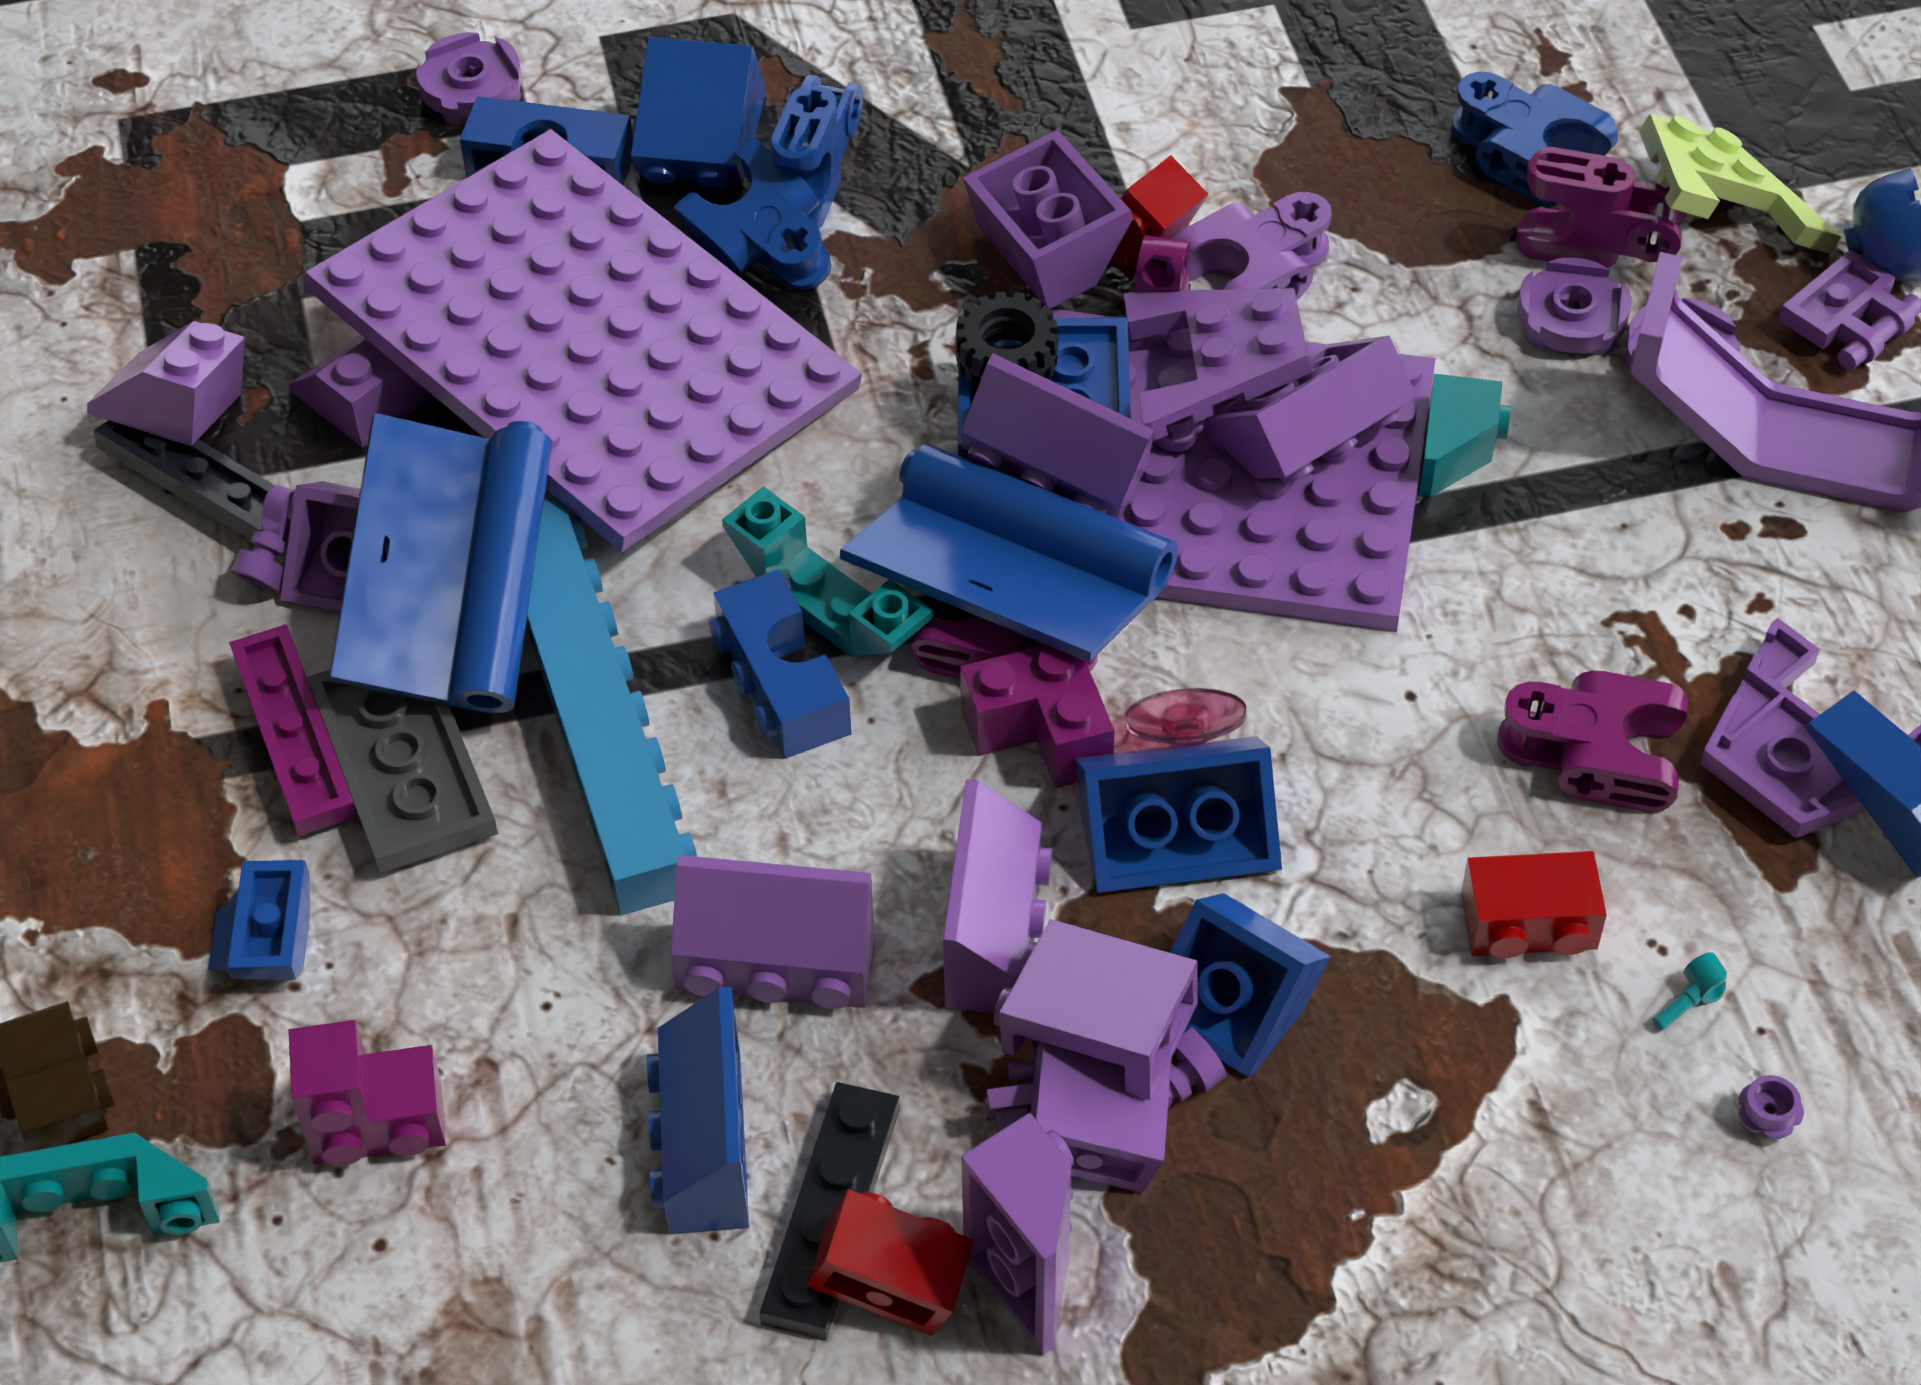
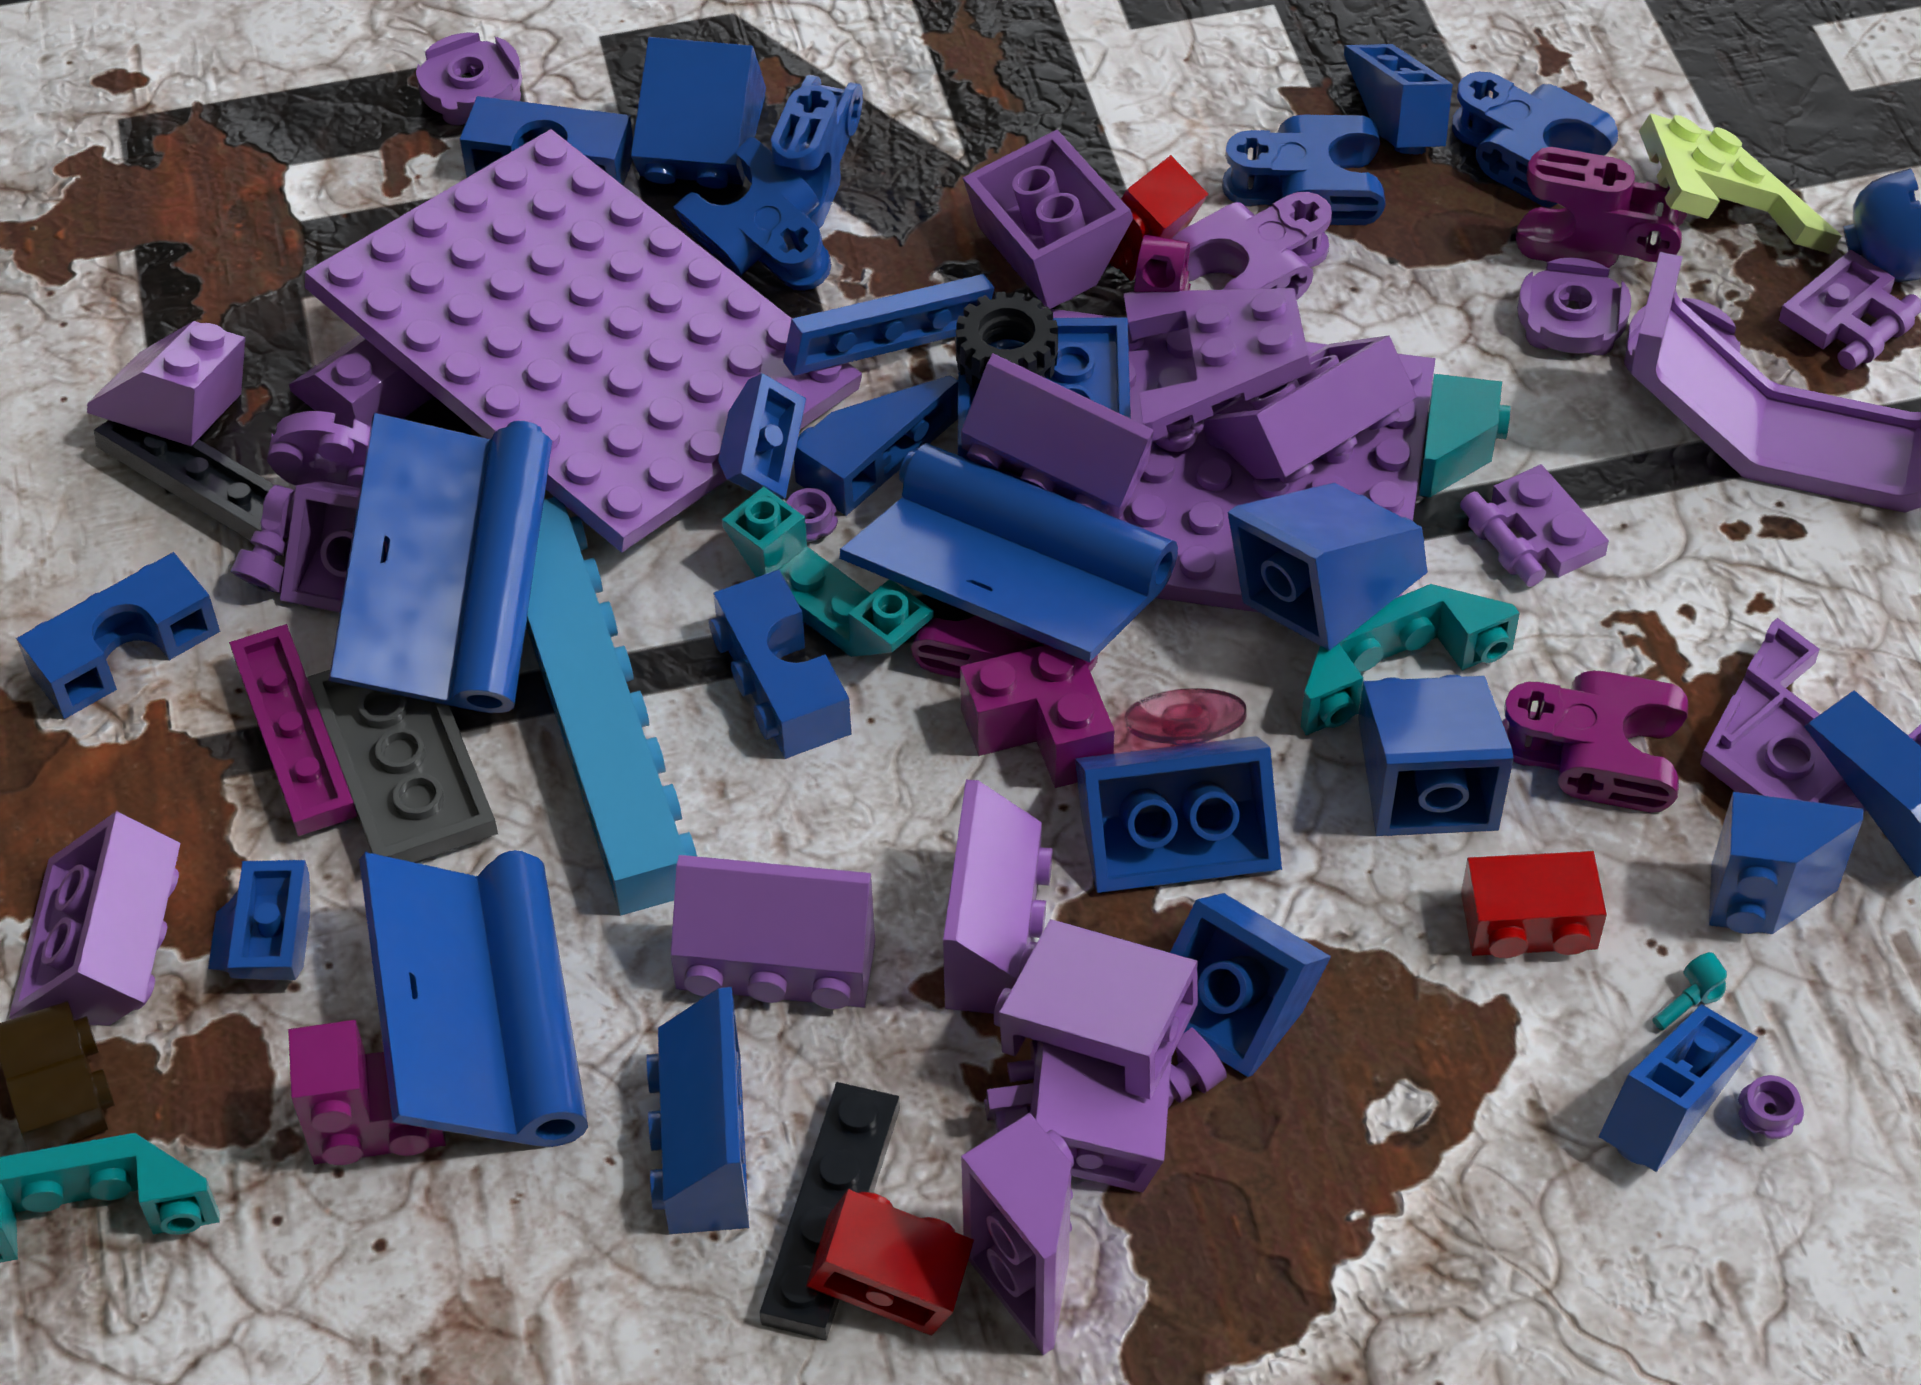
none -> medium lavender slope [9,811,180,1026]
none -> blue arch [16,552,221,719]
none -> medium lavender plate [267,411,371,489]
none -> blue door [359,850,588,1147]
none -> blue slope [718,373,806,499]
none -> blue plate [783,274,995,376]
none -> medium lavender plate [786,488,838,541]
none -> blue slope [794,375,958,516]
none -> blue piece [1222,115,1386,225]
none -> blue slope [1227,483,1428,651]
none -> teal slope [1300,584,1520,736]
none -> blue slope [1344,44,1453,154]
none -> blue slope [1358,675,1514,836]
none -> medium lavender plate [1460,464,1609,587]
none -> blue slope [1598,1004,1758,1172]
none -> blue slope [1709,792,1863,934]

